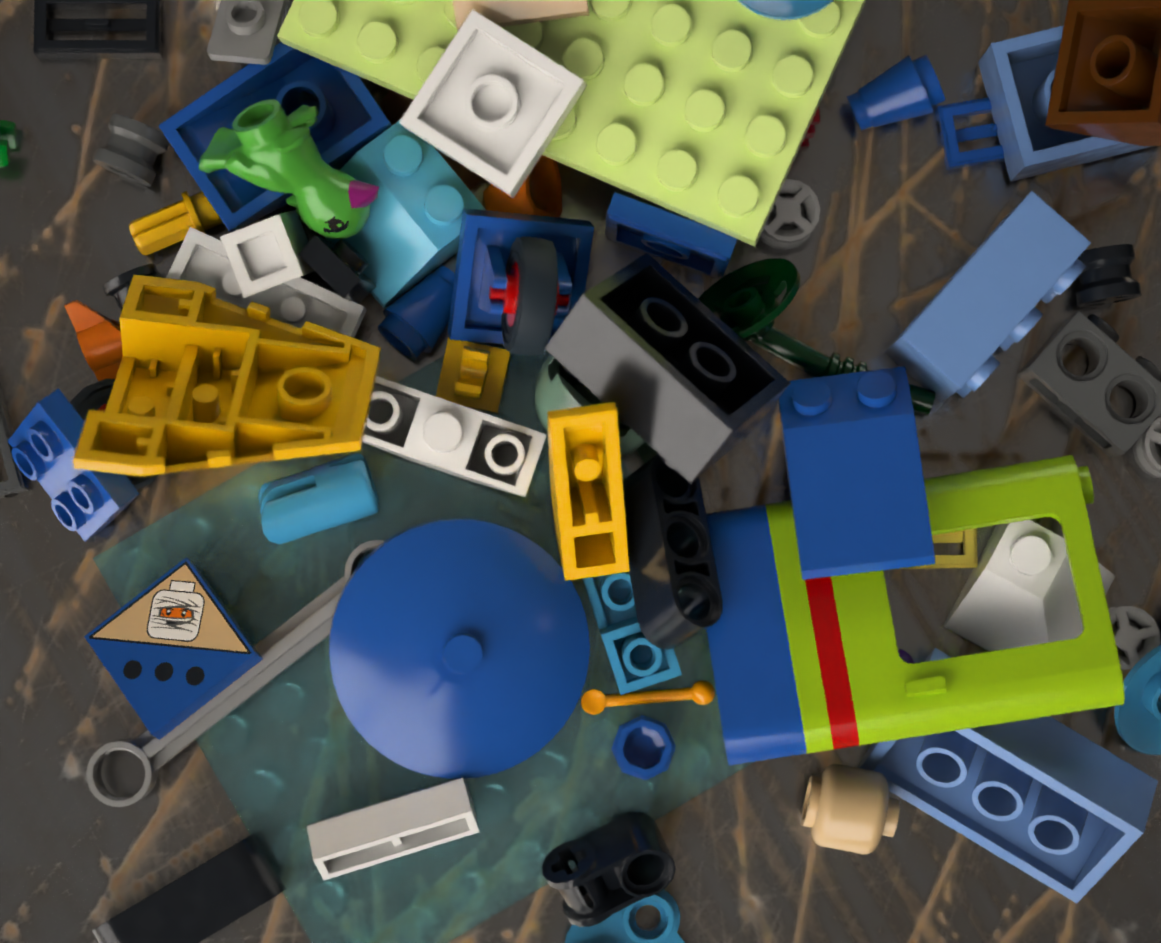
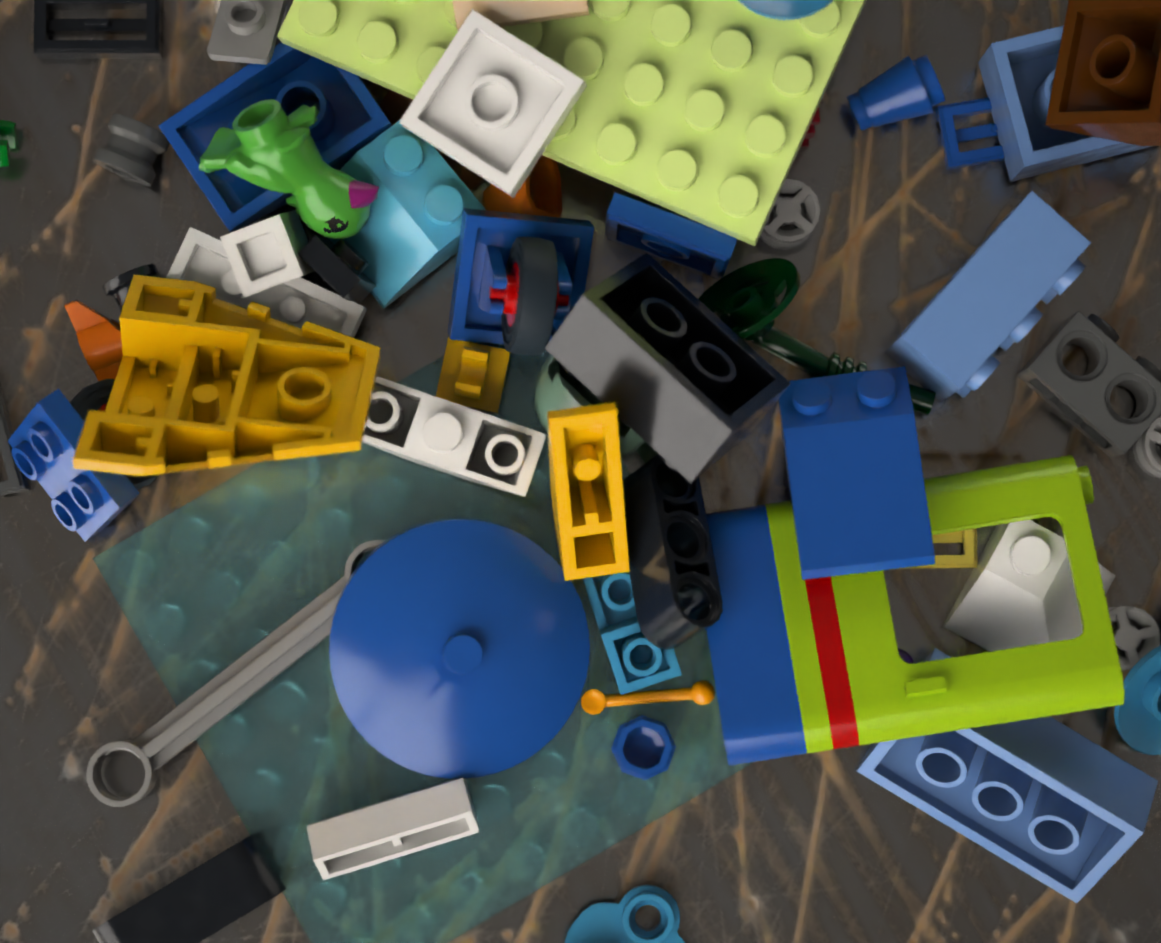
tile [84,557,263,740] -> none
yellow axle [129,191,223,255] -> none
dark azure arm [258,453,380,544] -> none
blue cone [377,265,455,360] -> none
black piece [542,812,676,927] -> none
tan head [801,764,900,855] -> none
black wheel [1076,244,1142,307] -> none

